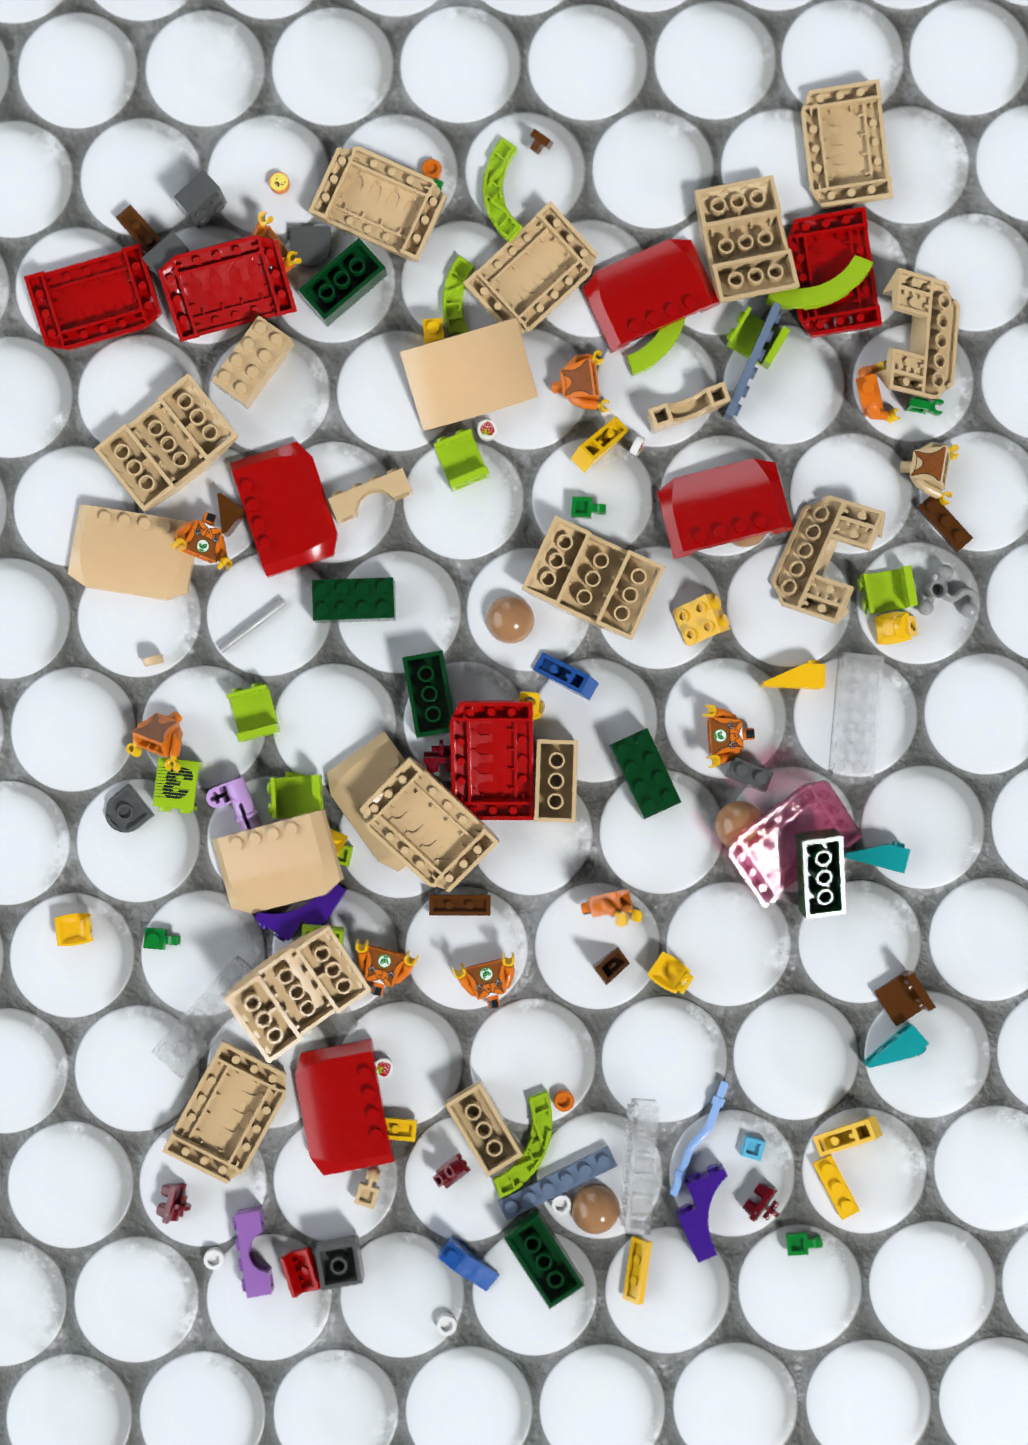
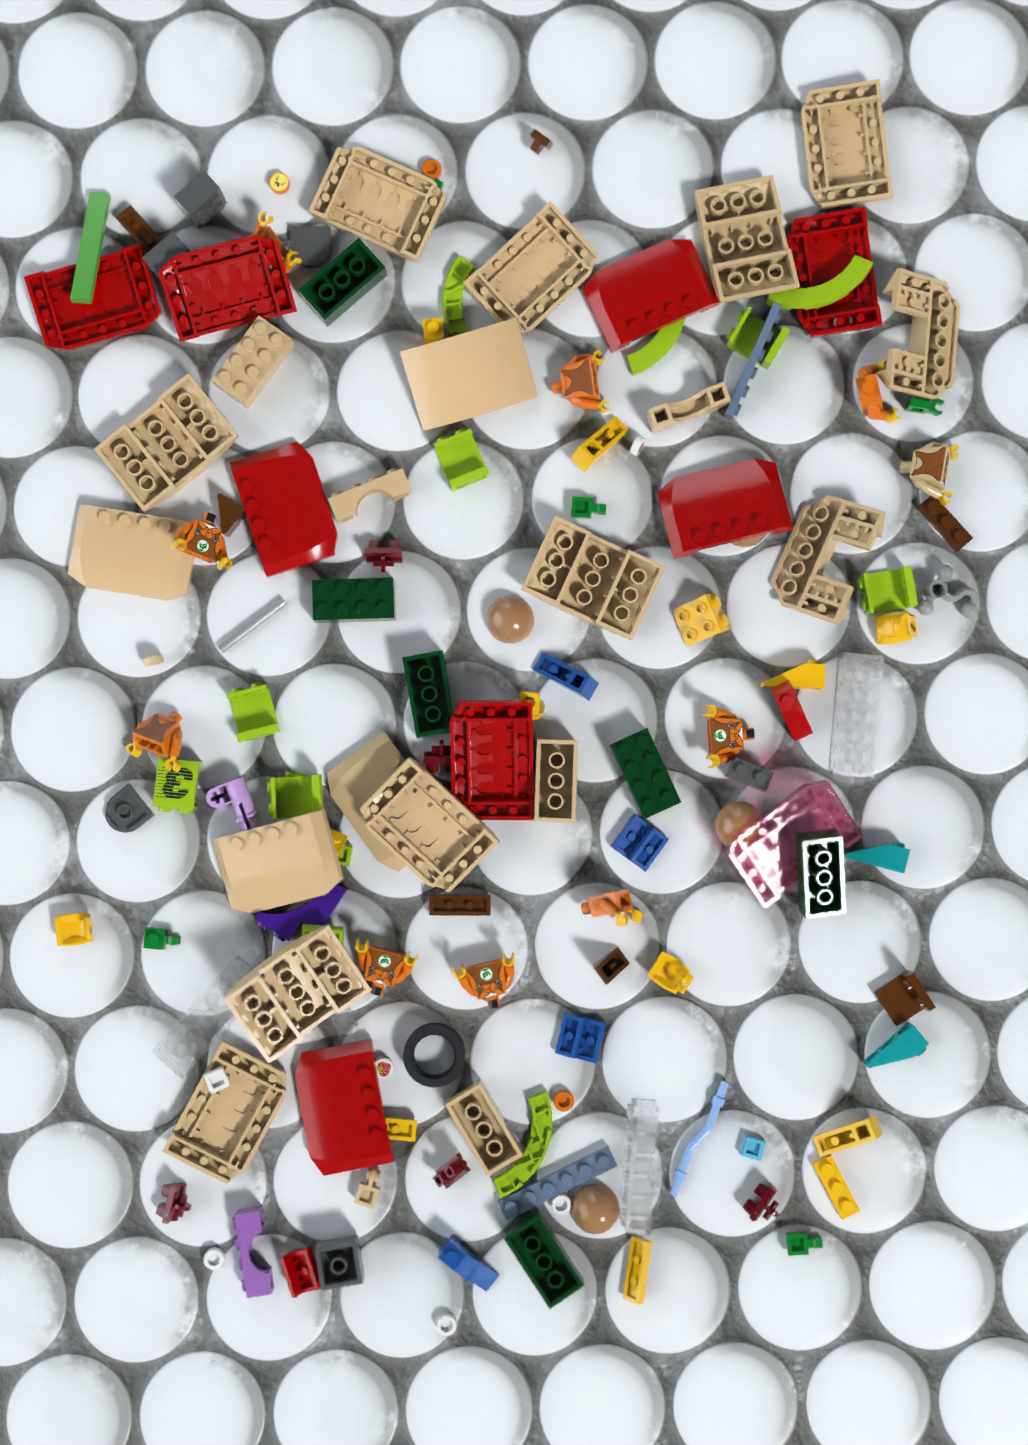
tile [477,420,497,441] -> none
lime tile [483,137,523,243] -> none
dark purple arch [676,1164,728,1263] -> none
none -> bright green tile [70,192,111,304]
none -> white tile [203,1065,231,1094]
none -> dark red hips [365,540,403,572]
none -> black tyre [403,1023,465,1087]
none -> blue slope [555,1013,607,1064]
none -> blue slope [610,814,669,872]
none -> red slope [770,680,813,741]

